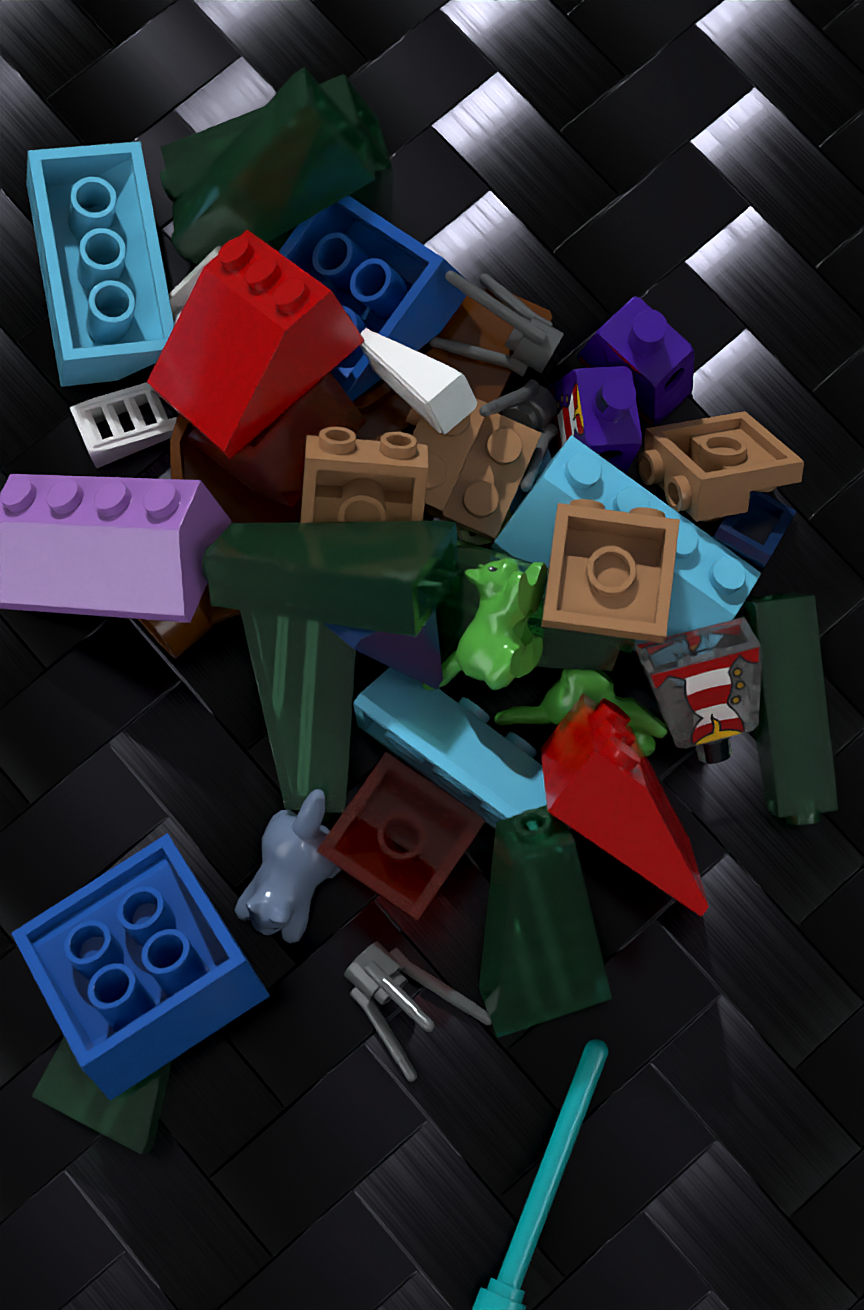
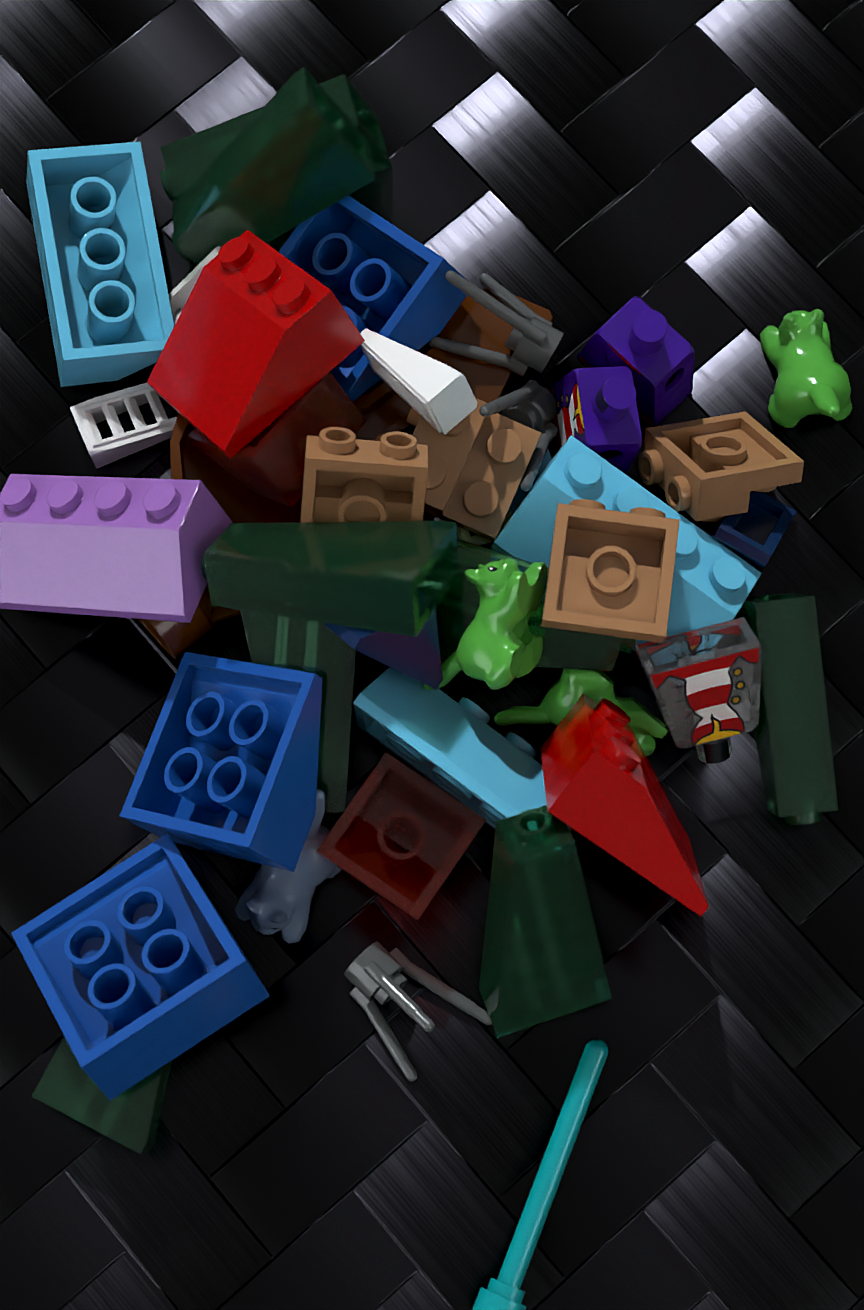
none -> blue slope [119,652,323,872]
none -> bright green animal [760,309,852,428]

